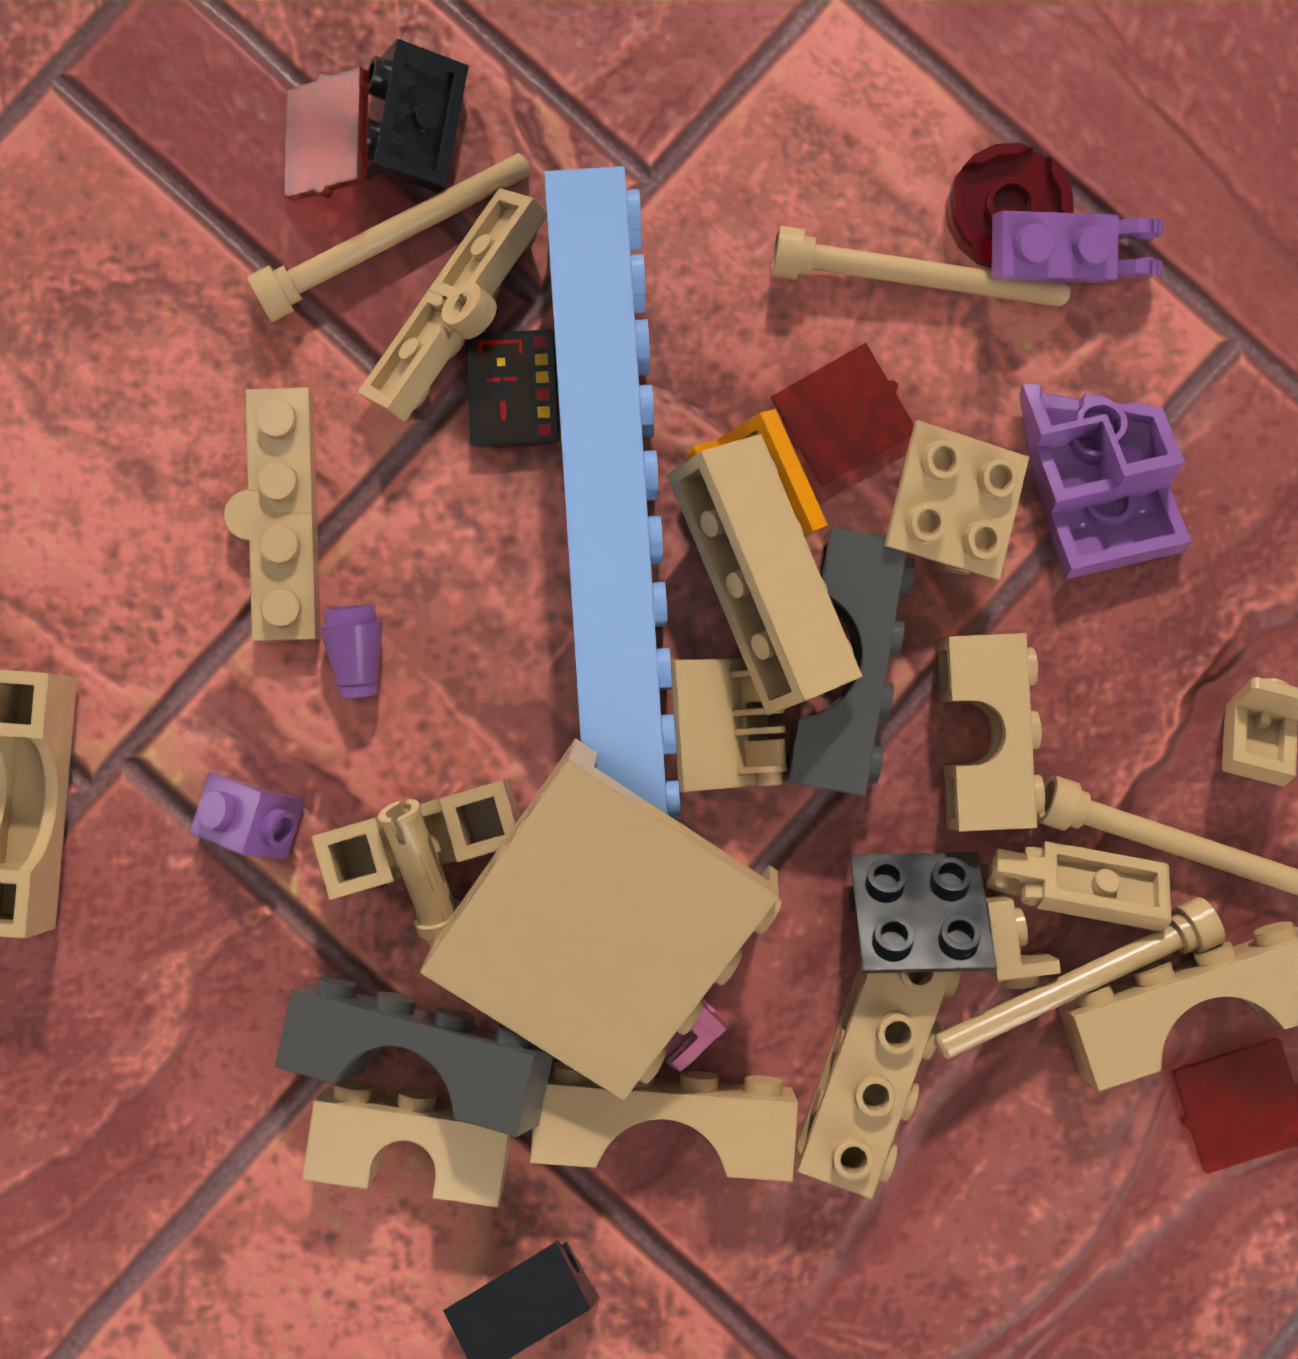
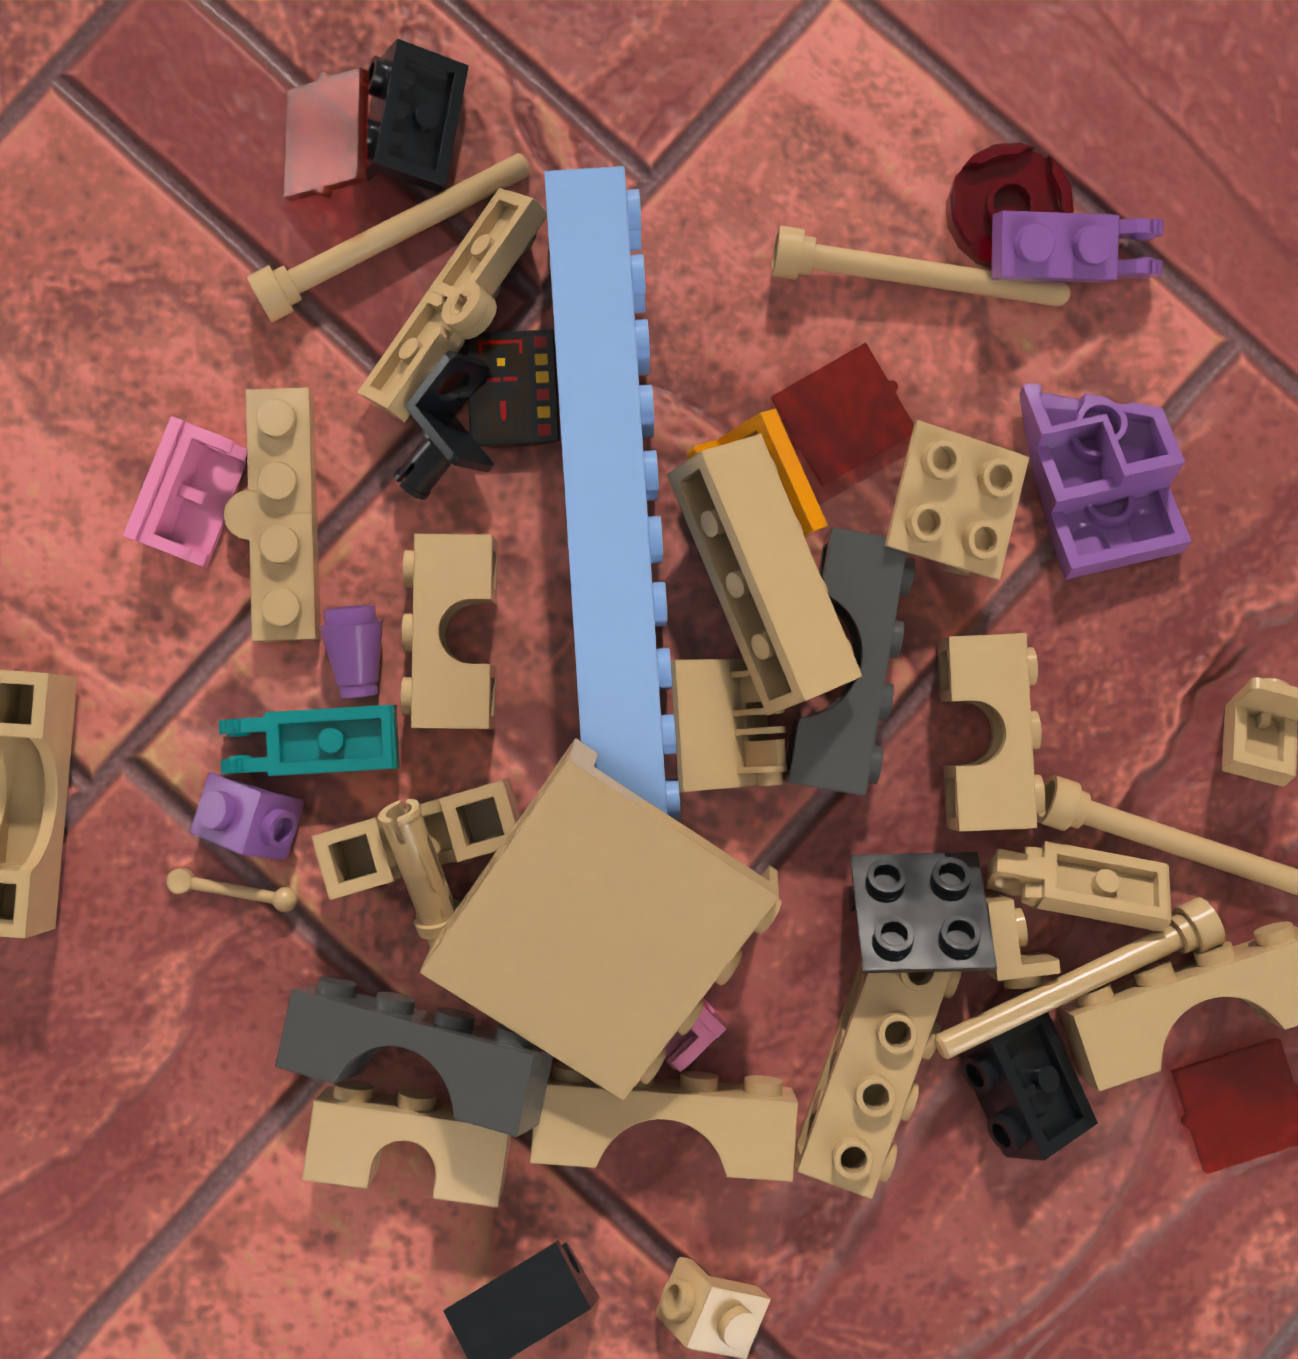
none -> bright pink hinge [123,416,248,568]
none -> tan hinge [167,868,298,912]
none -> teal hinge [219,705,400,776]
none -> black bracket [394,351,494,500]
none -> tan arch [400,534,498,729]
none -> tan bracket [656,1257,771,1359]
none -> black bracket [958,1012,1098,1161]

